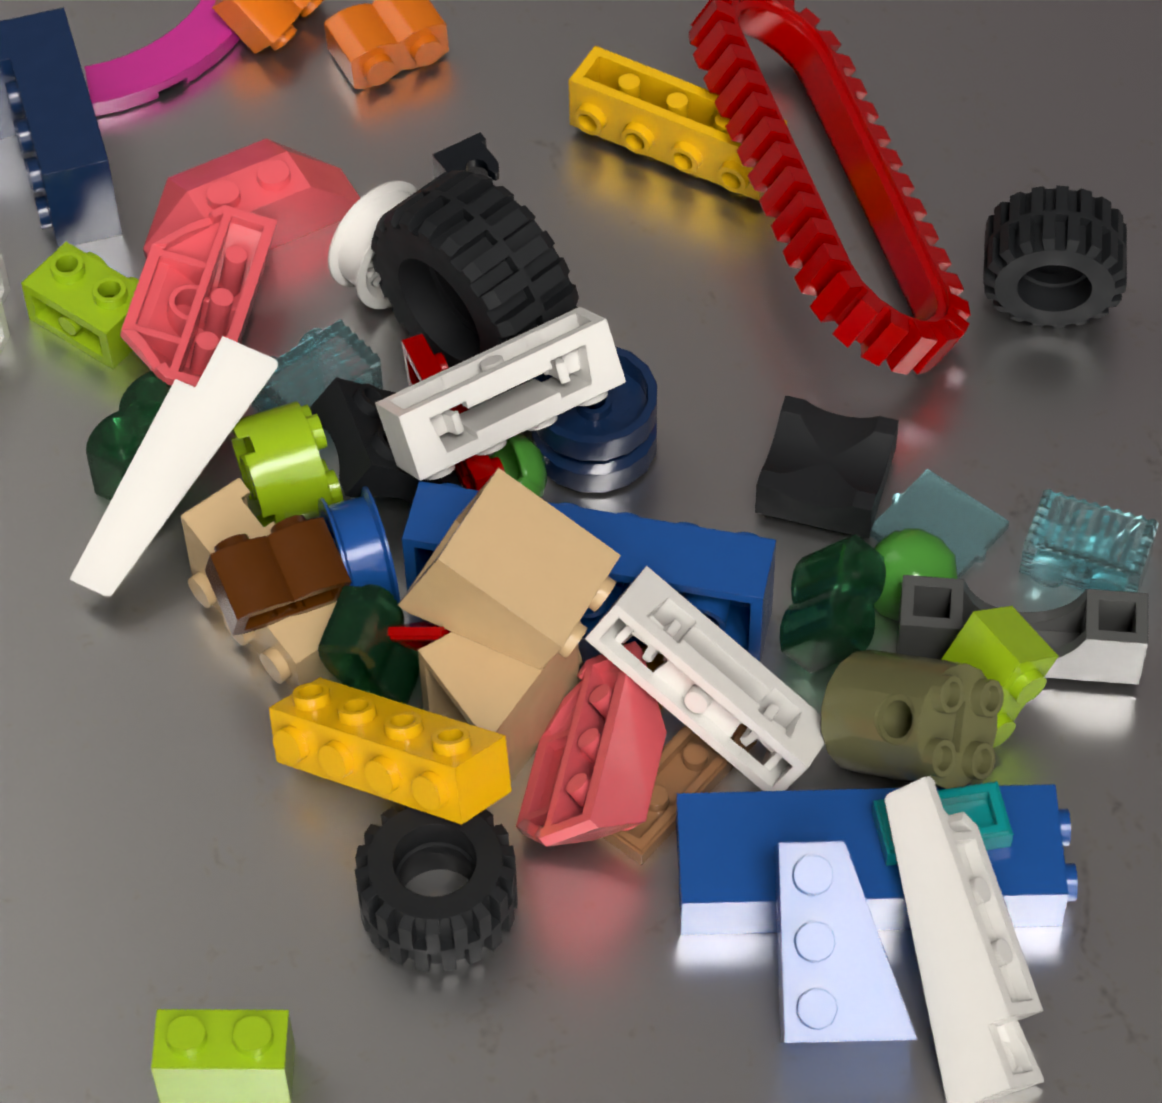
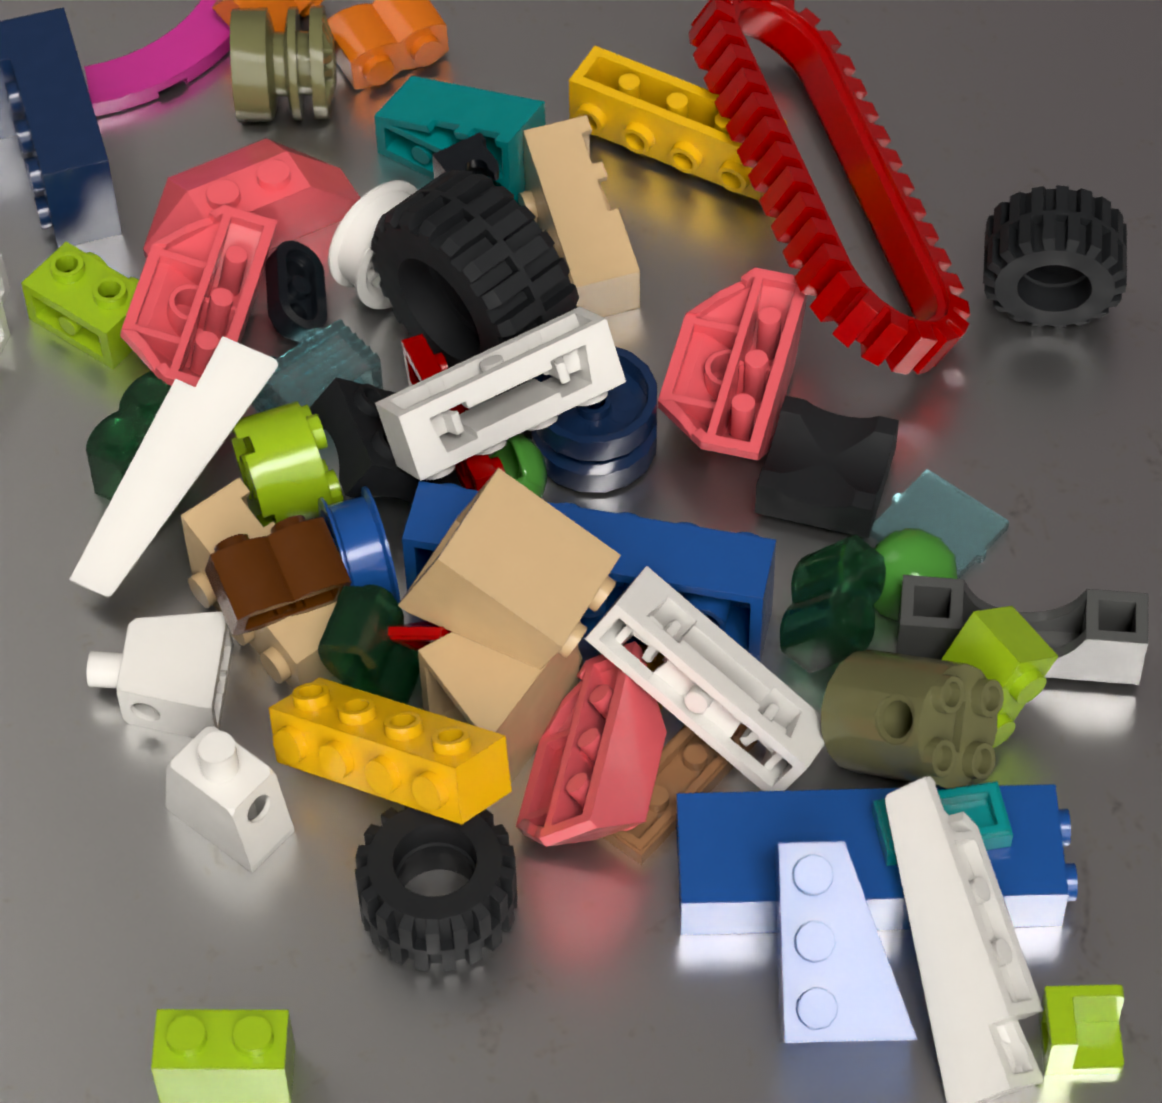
clear light blue brick [1019,489,1159,593] -> none
none -> white torso [87,611,234,738]
none -> white torso [165,726,295,873]
none -> olive wheel [230,5,337,123]
none -> black plate [265,241,327,342]
none -> teal wedge [374,76,546,204]
none -> tan wedge [518,115,640,317]
none -> coral wedge [658,267,808,461]
none -> lime panel [1038,984,1125,1076]

